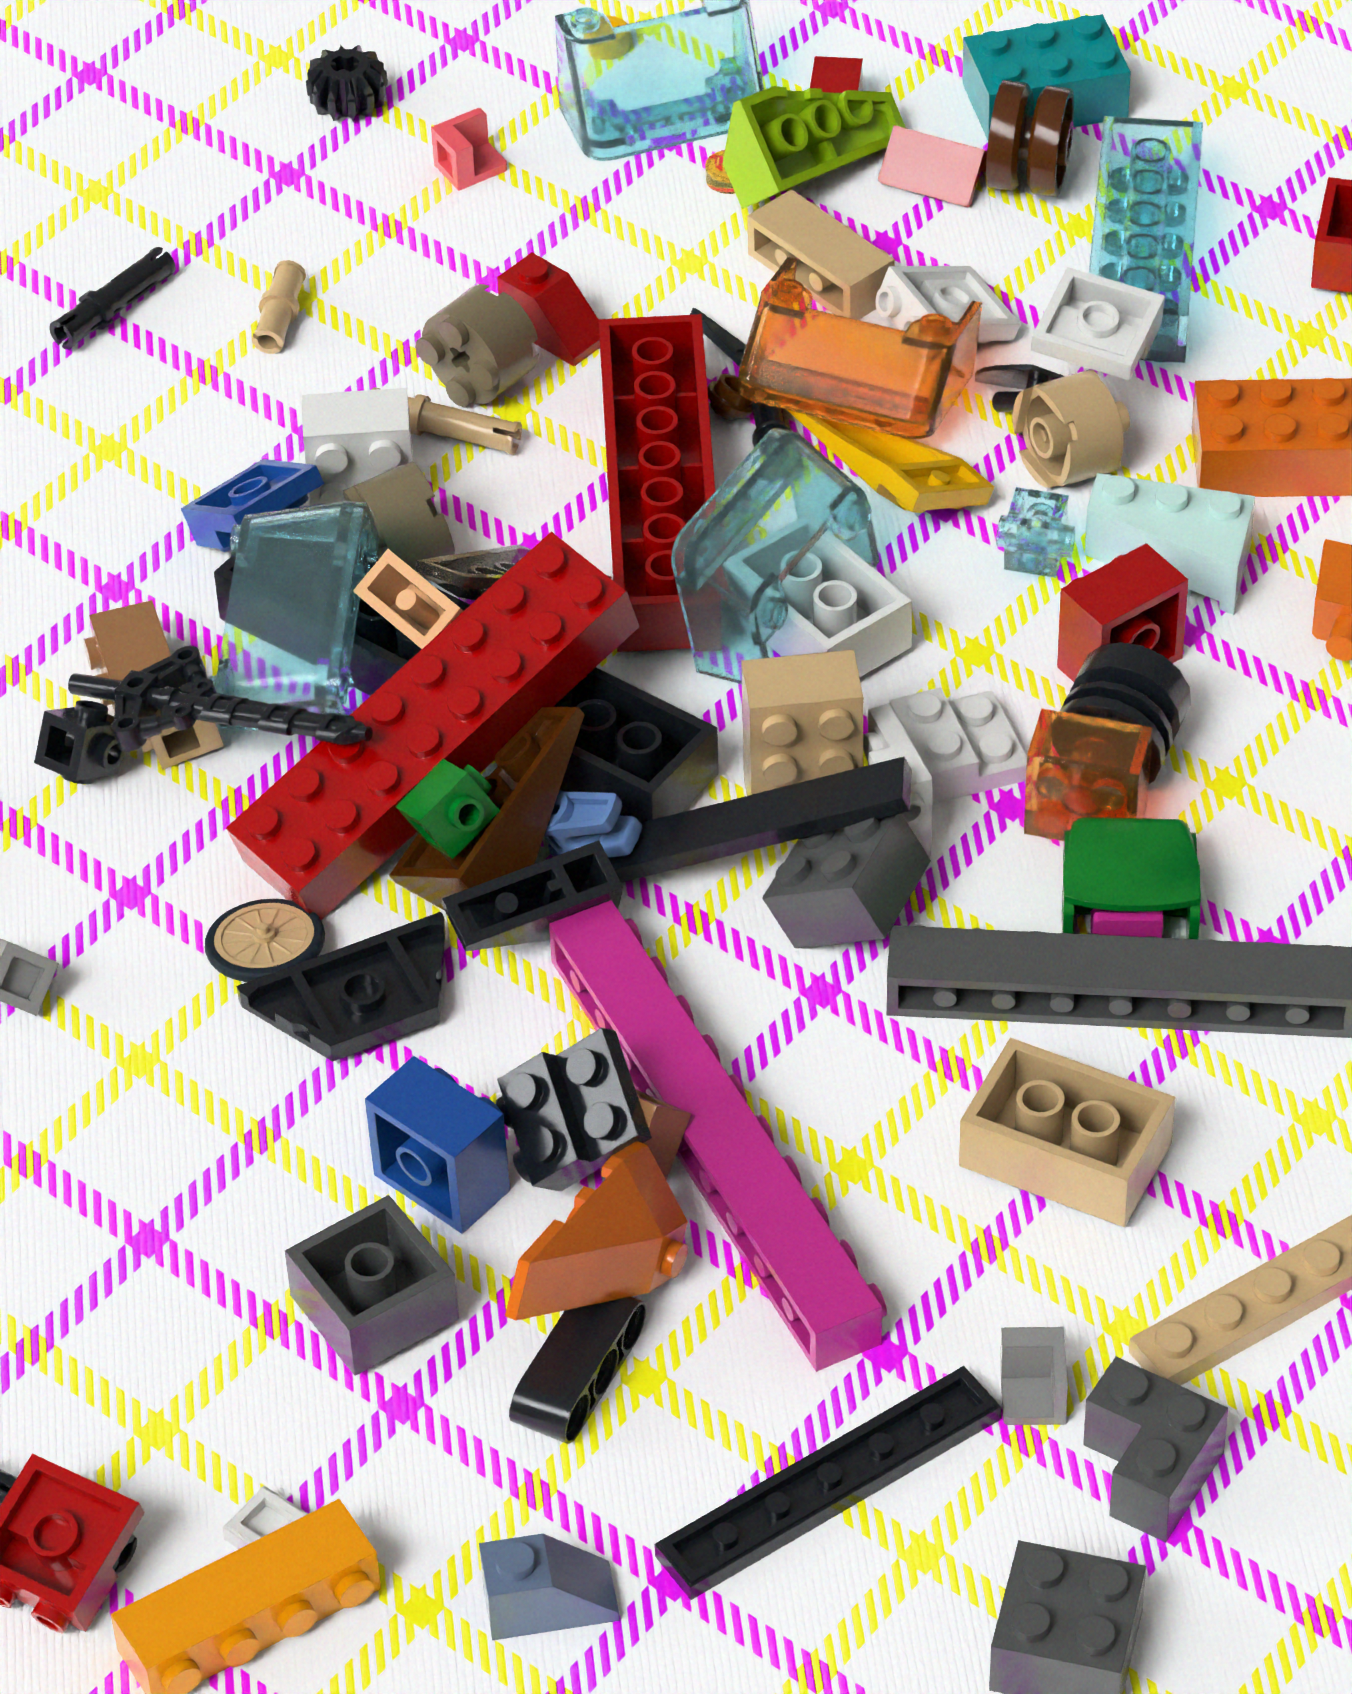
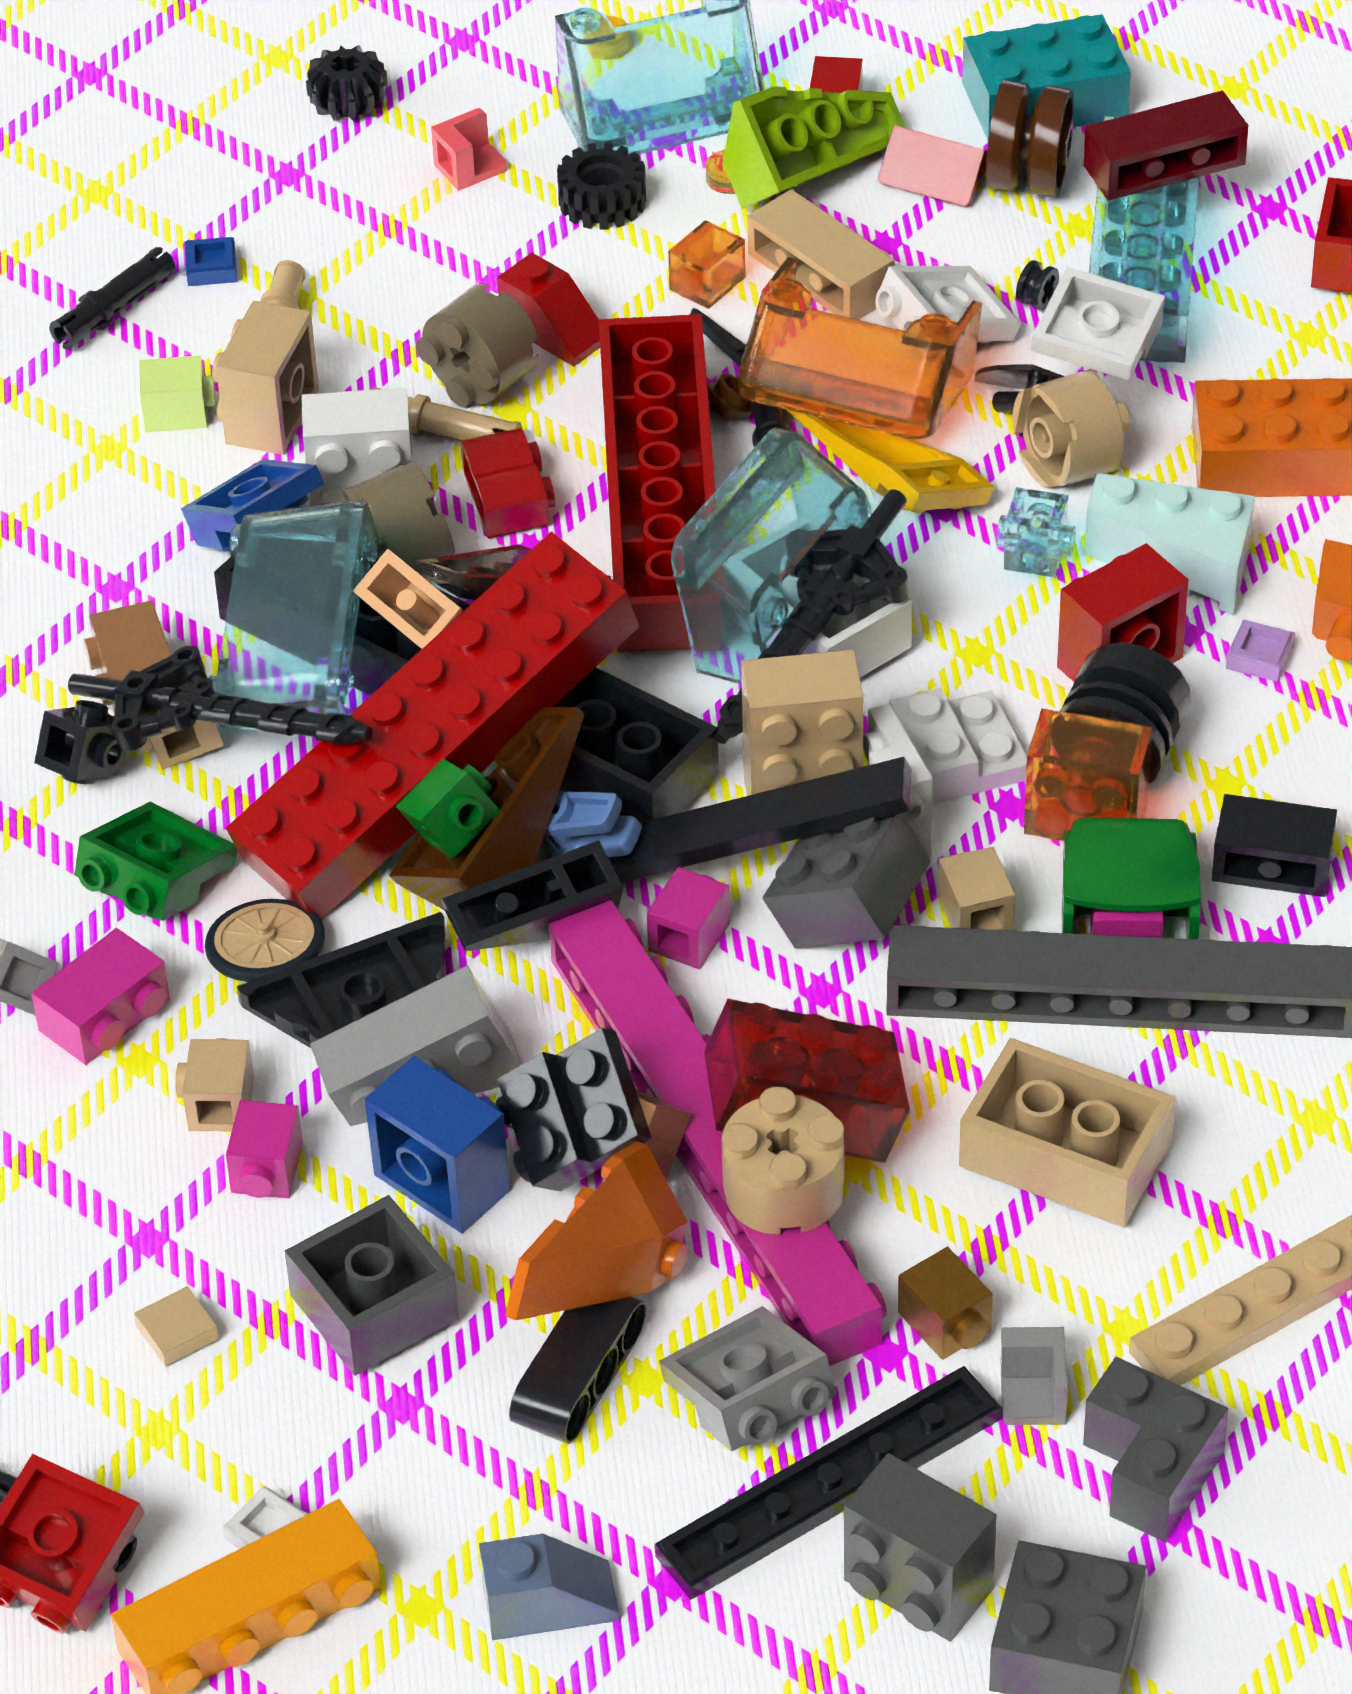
none -> dark pink brick [31,927,170,1065]
none -> green plate [74,801,237,921]
none -> tan tile [134,1286,219,1367]
none -> yellowish green brick [139,355,216,432]
none -> tan brick [176,1038,254,1132]
none -> blue tile [185,237,238,286]
none -> tan brick [212,300,319,455]
none -> dark pink brick [225,1100,303,1199]
none -> light grey wedge [310,965,522,1126]
none -> red brick [460,428,556,537]
none -> black tyre [557,143,647,230]
none -> dark pink brick [647,867,730,969]
none -> light grey plate [659,1306,837,1452]
none -> clear orange brick [668,220,746,309]
none -> clear red brick [704,998,910,1163]
none -> black bar [714,489,909,744]
none -> tan brick [721,1087,845,1235]
none -> dark grey brick [844,1453,997,1642]
none -> pearl gold brick [898,1246,993,1360]
none -> tan brick [938,846,1015,931]
none -> black bush [1015,260,1060,311]
none -> dark red brick [1083,90,1249,201]
none -> black brick [1211,794,1338,897]
none -> lavender tile [1226,619,1295,682]

